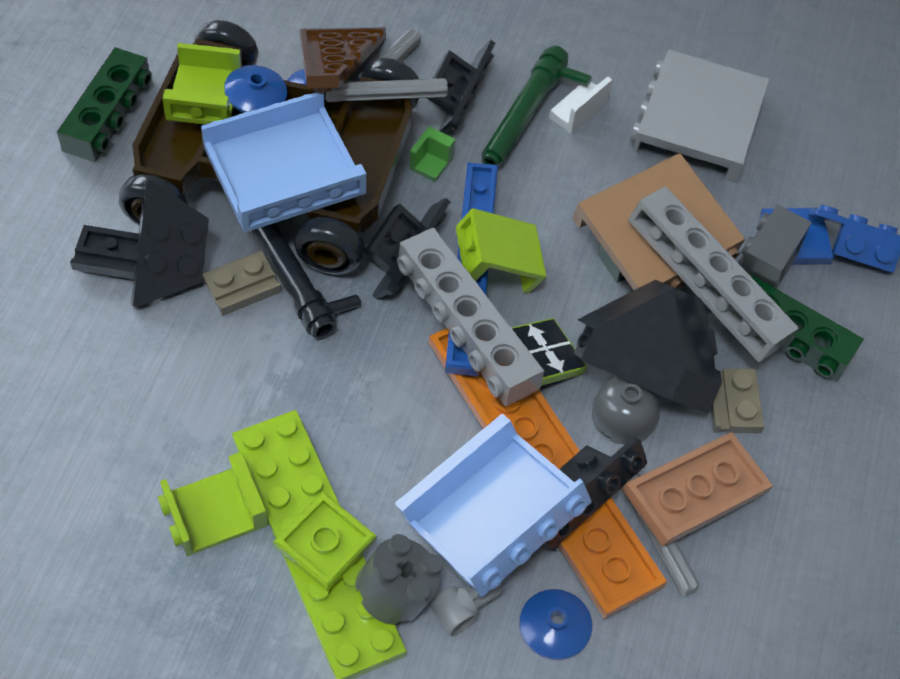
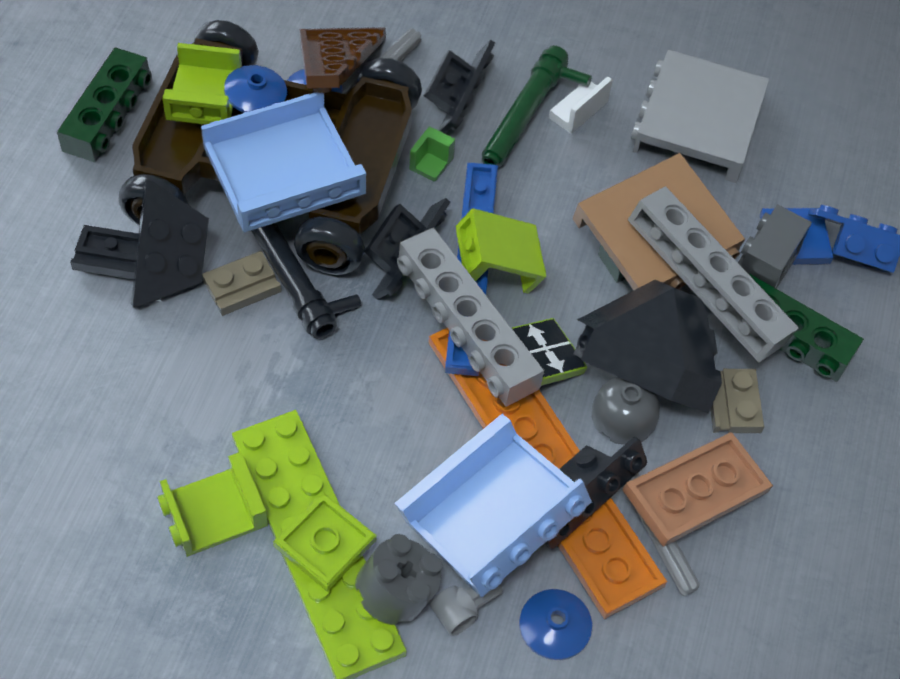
light grey axle [325,78,448,102] -> none

